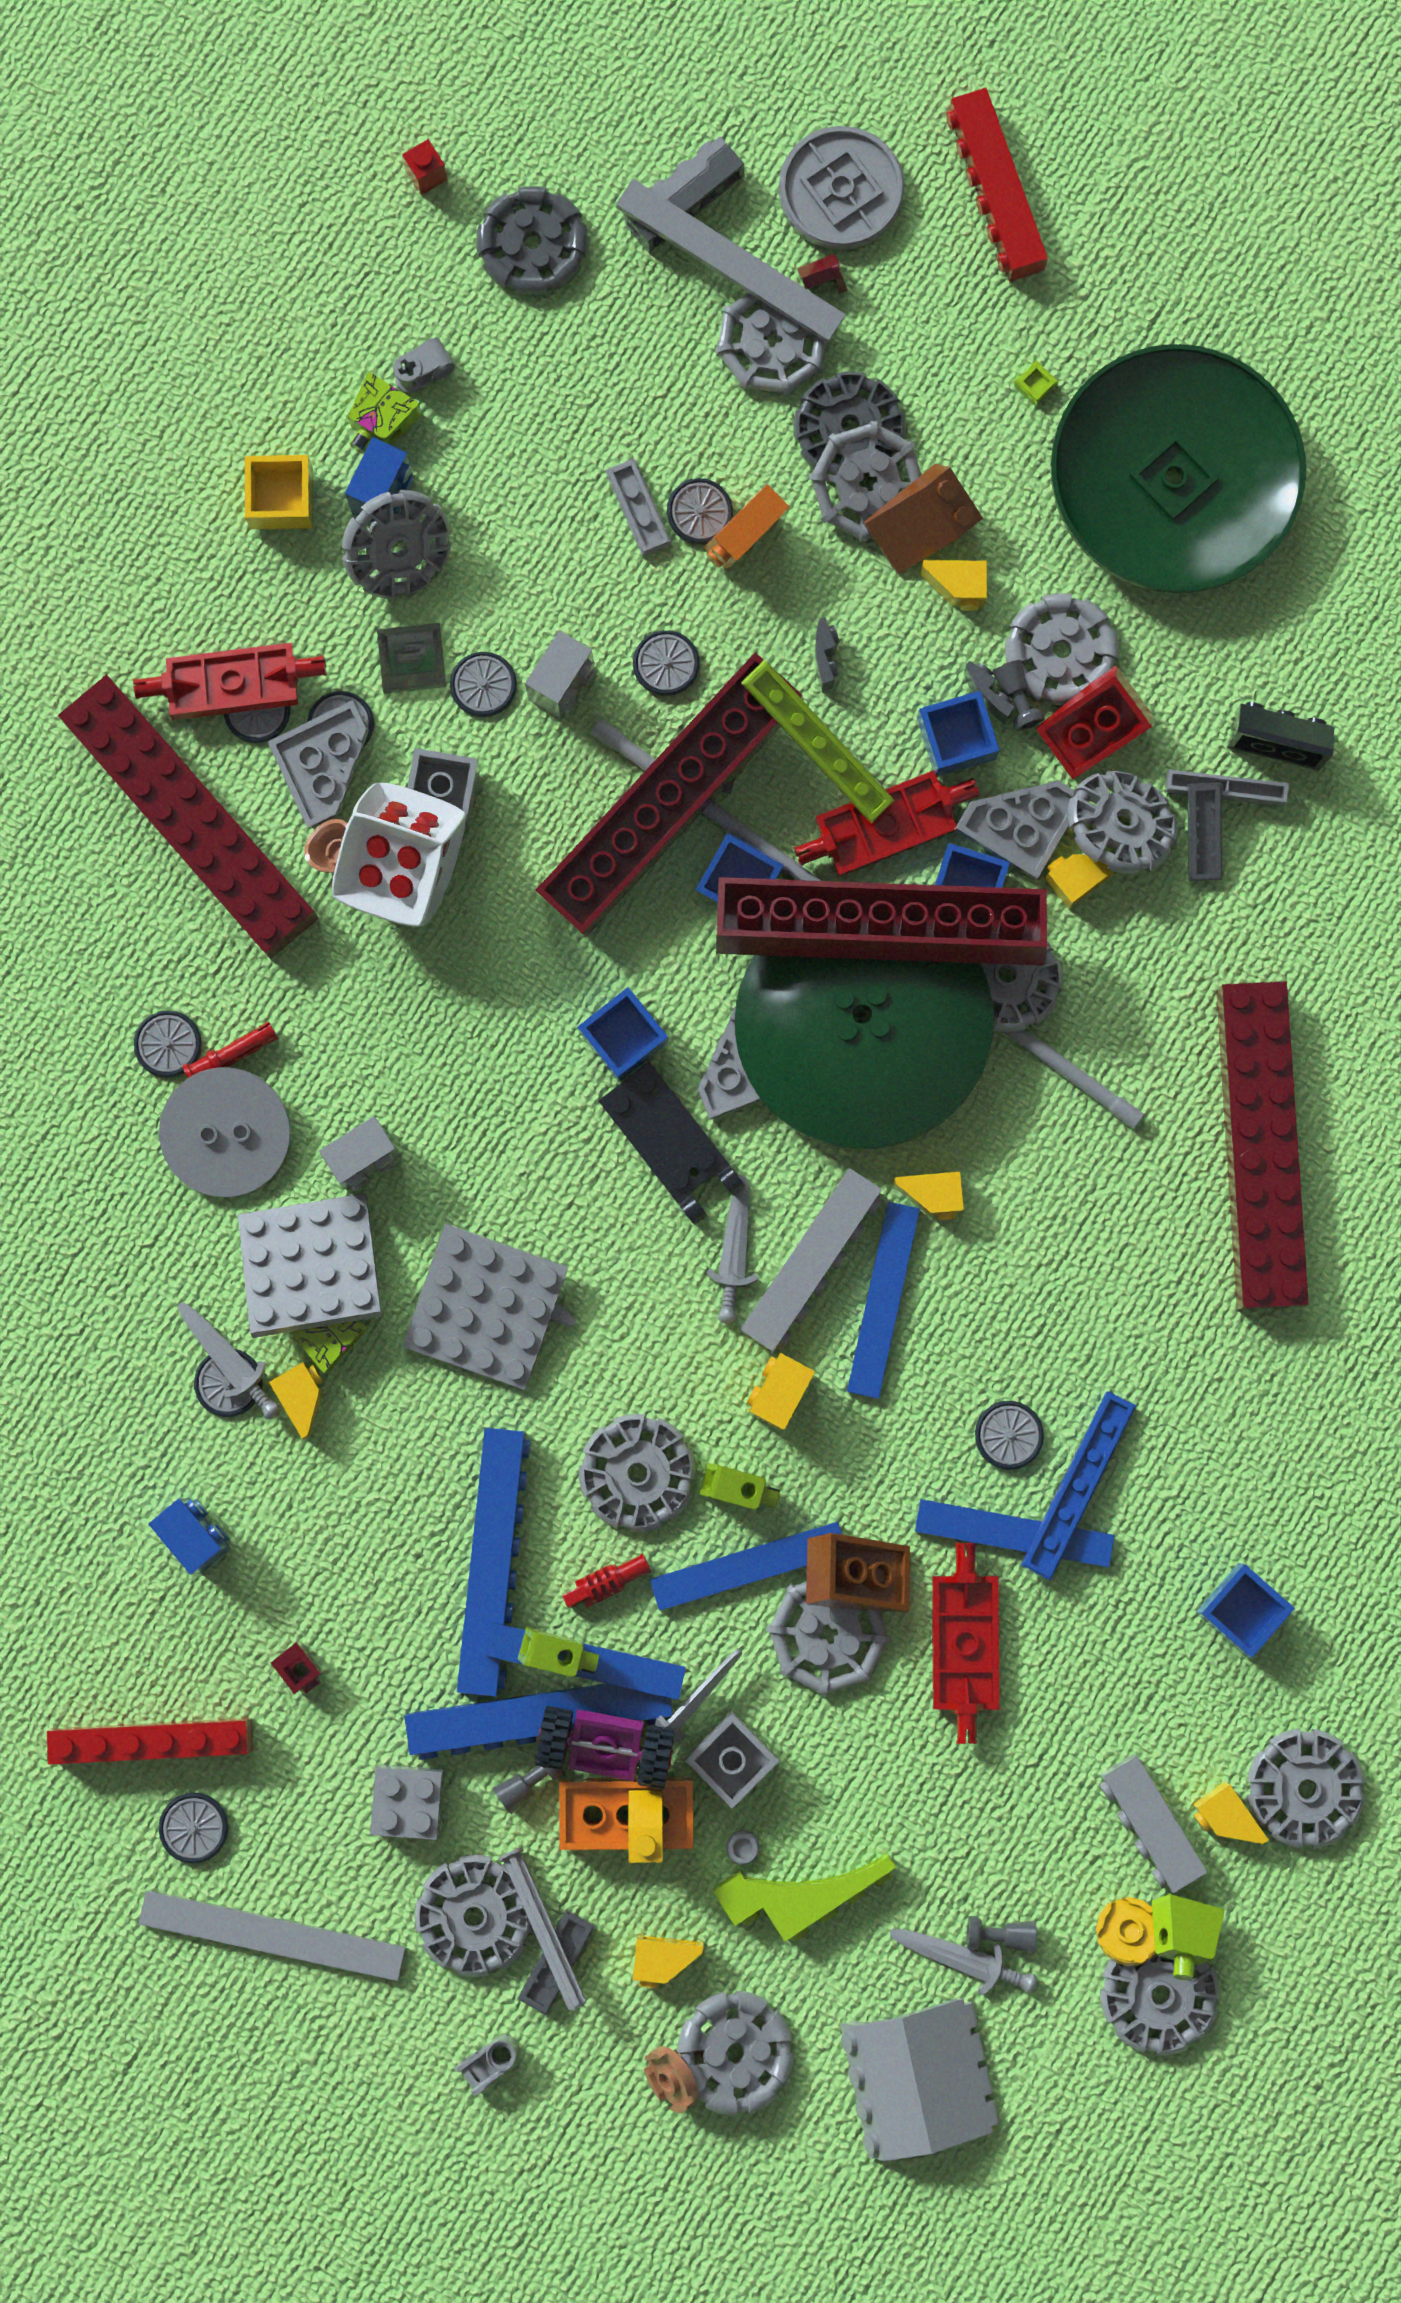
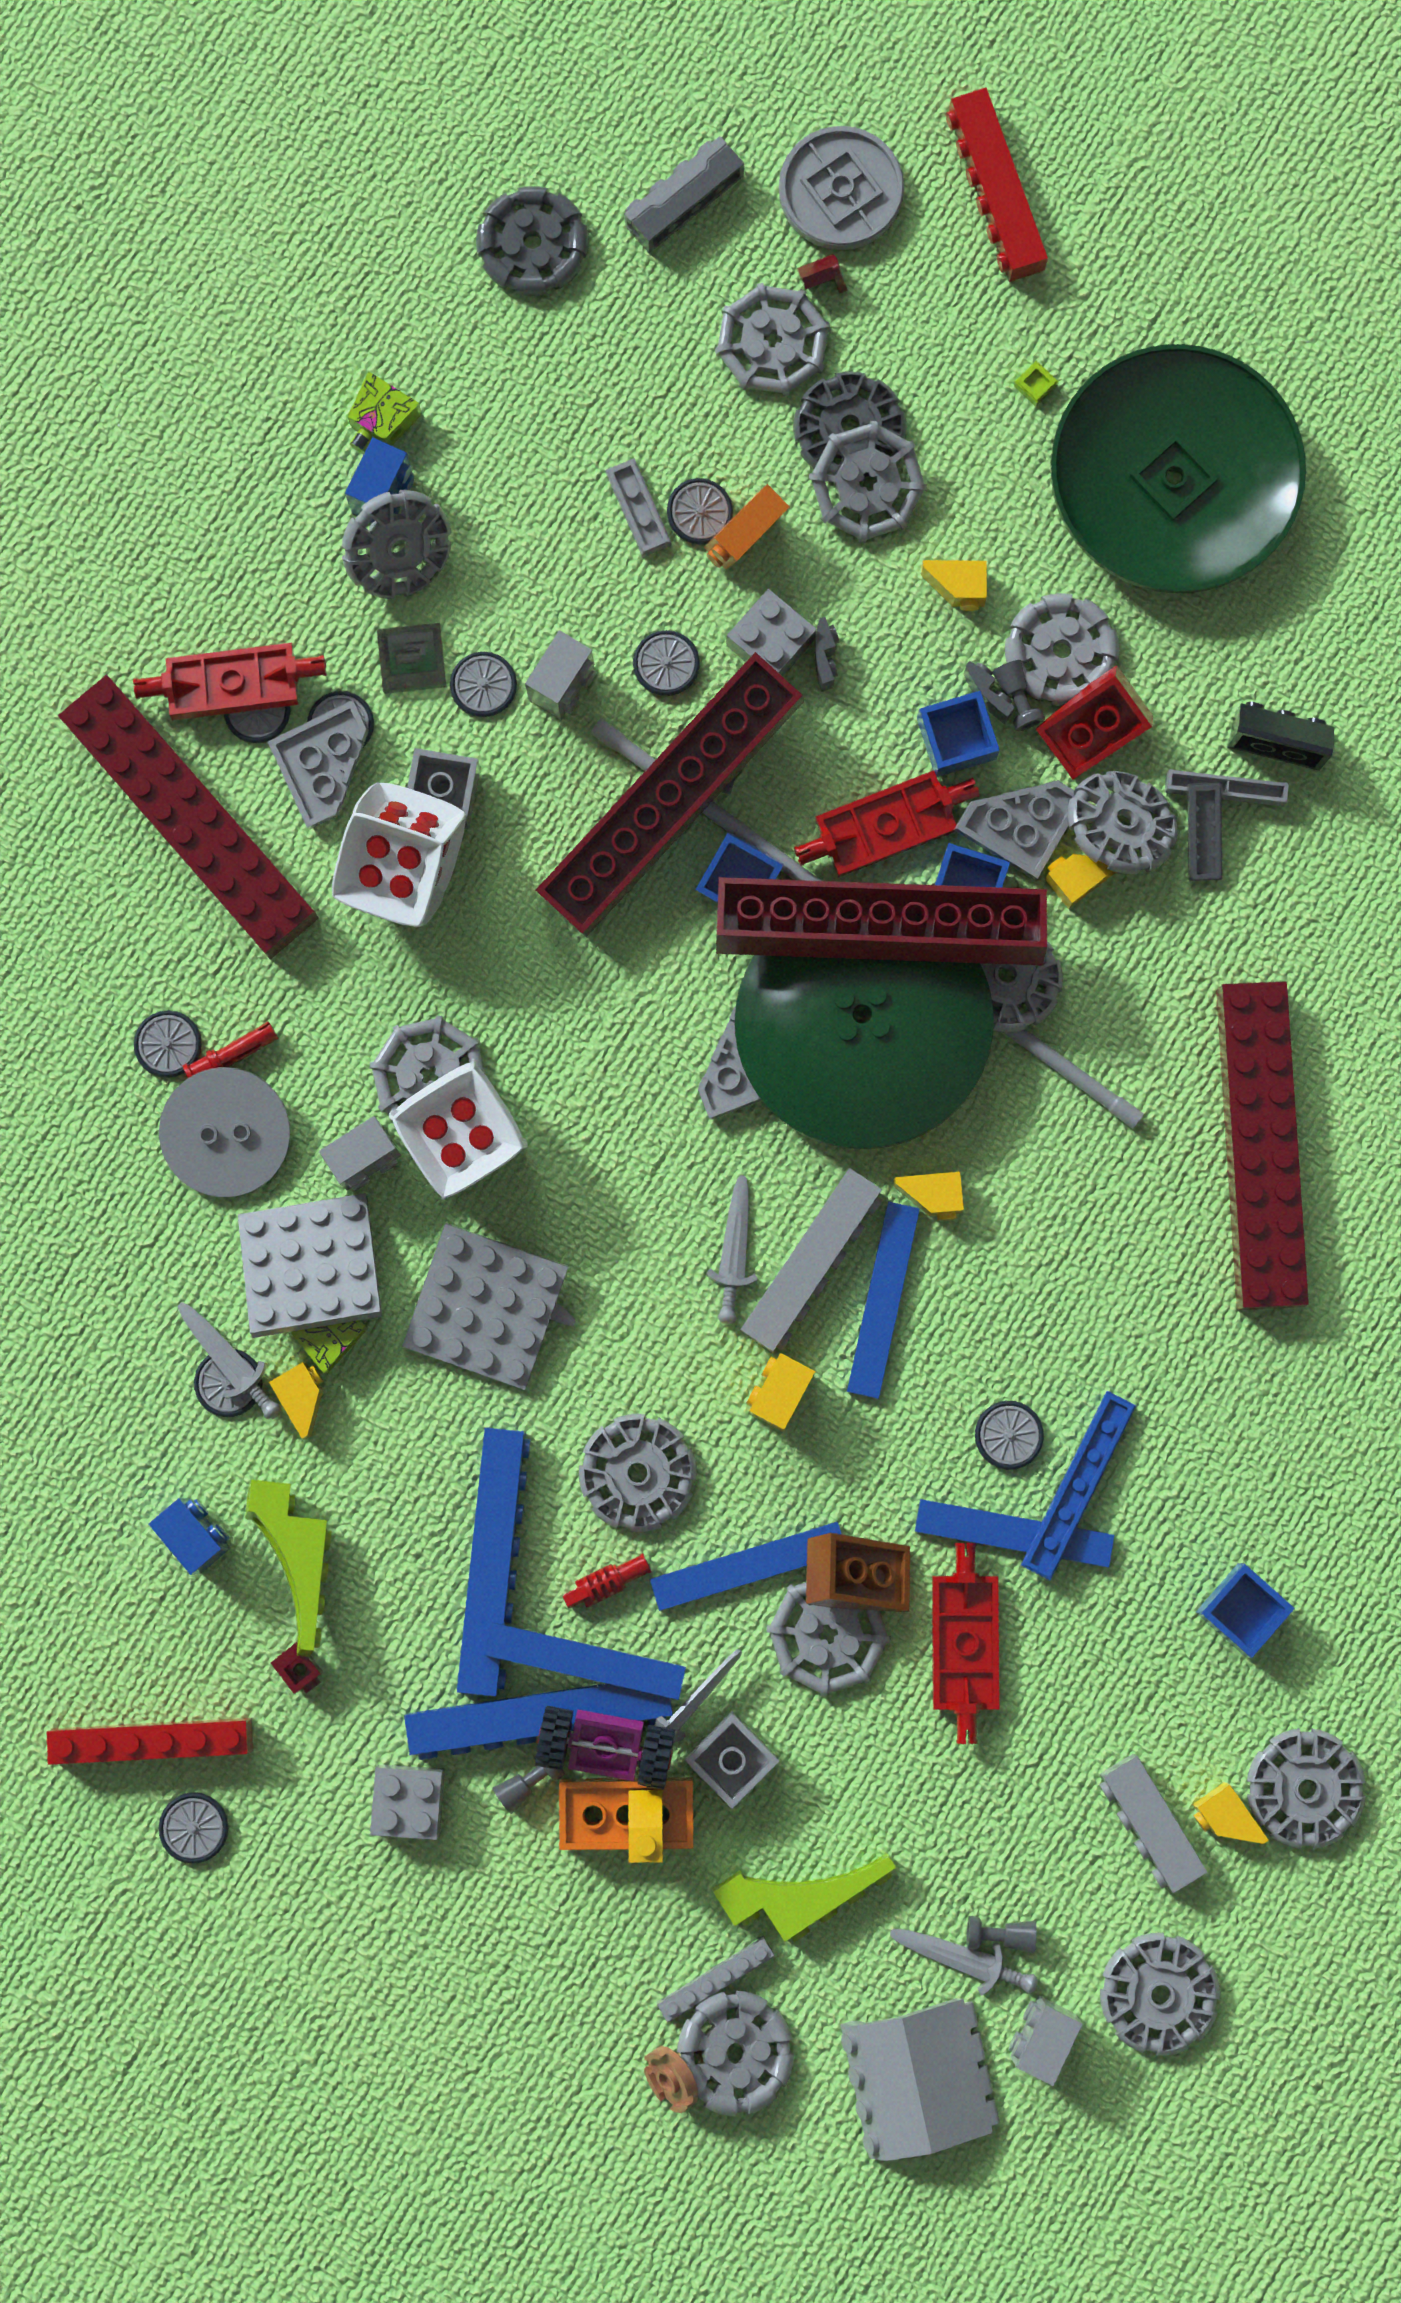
light grey tile [138,1890,406,1981] -> none
yellow piece [245,455,313,530] -> none
nougat helmet [304,819,348,873] -> none
light grey piece [393,337,456,394] -> none
red brick [402,139,448,195] -> none
light grey plate [414,1855,533,1977] -> none
light grey piece [454,2035,519,2096] -> none
light grey axle [498,1847,586,2011] -> none
dark grey plate [517,1909,596,2015] -> none
lime torso [518,1627,599,1677] -> none
blue piece [577,987,669,1082] -> none
black hinge [599,1061,746,1225] -> none
light grey tile [616,179,846,344] -> none
yellow slope [633,1935,703,1988] -> none
lime torso [699,1463,780,1510] -> none
light grey tile [726,1830,759,1865] -> none
lime tile [741,660,895,823] -> none
dark orange slope [863,464,983,574] -> none
yellow tile [1096,1897,1156,1966] -> none
lime torso [1152,1894,1224,1981] -> none
none -> lime arch [245,1479,331,1657]
none -> light grey plate [369,1015,485,1114]
none -> white piece [389,1059,528,1200]
none -> light grey piece [657,1936,775,2023]
none -> light grey brick [726,589,817,677]
none -> light grey brick [1009,1995,1083,2086]

